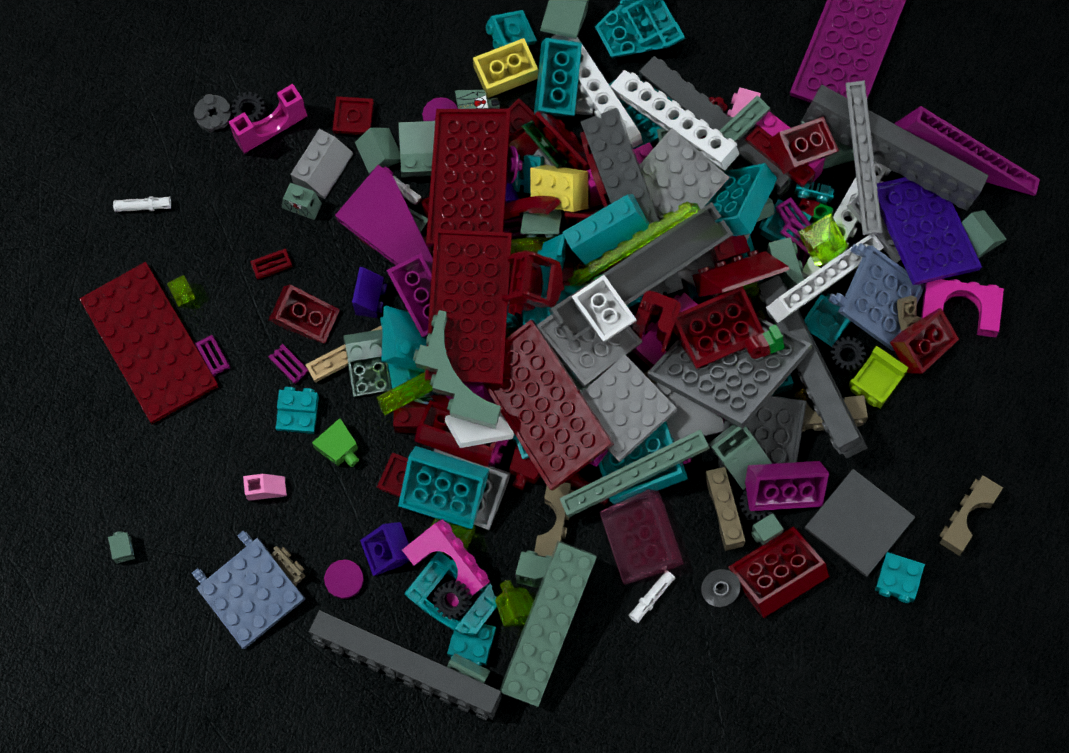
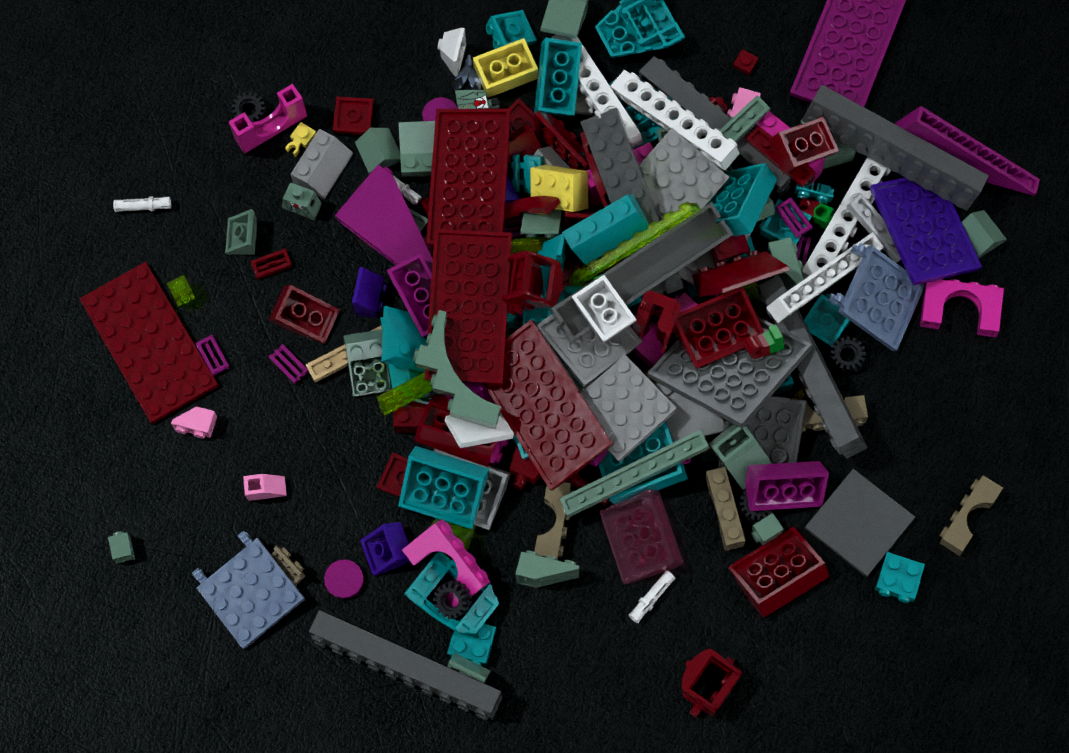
dark grey plate [194,94,232,132] -> none
teal plate [276,387,319,434] -> none
bright green torso [312,418,359,467] -> none
clear neon green torso [495,580,534,627] -> none
sand green brick [500,541,596,707] -> none
magenta dish [507,146,522,184] -> none
dark green door [521,120,569,168] -> none
dark grey dish [701,569,740,607] -> none
magenta tile [780,217,821,255] -> none
clear neon green slope [798,213,849,265] -> none
light grey tile [845,80,882,235] -> none
lime panel [848,346,908,408] -> none
dark red slope [890,308,959,374] -> none
dark tan slope [897,296,921,332] -> none
none -> bright pink slope [171,407,217,439]
none -> sand green slope [225,209,257,255]
none -> light yellow plate [285,122,316,157]
none -> white slope [438,28,466,77]
none -> sand blue piece [453,55,481,91]
none -> dark red animal [681,648,743,717]
none -> dark red plate [733,49,758,75]

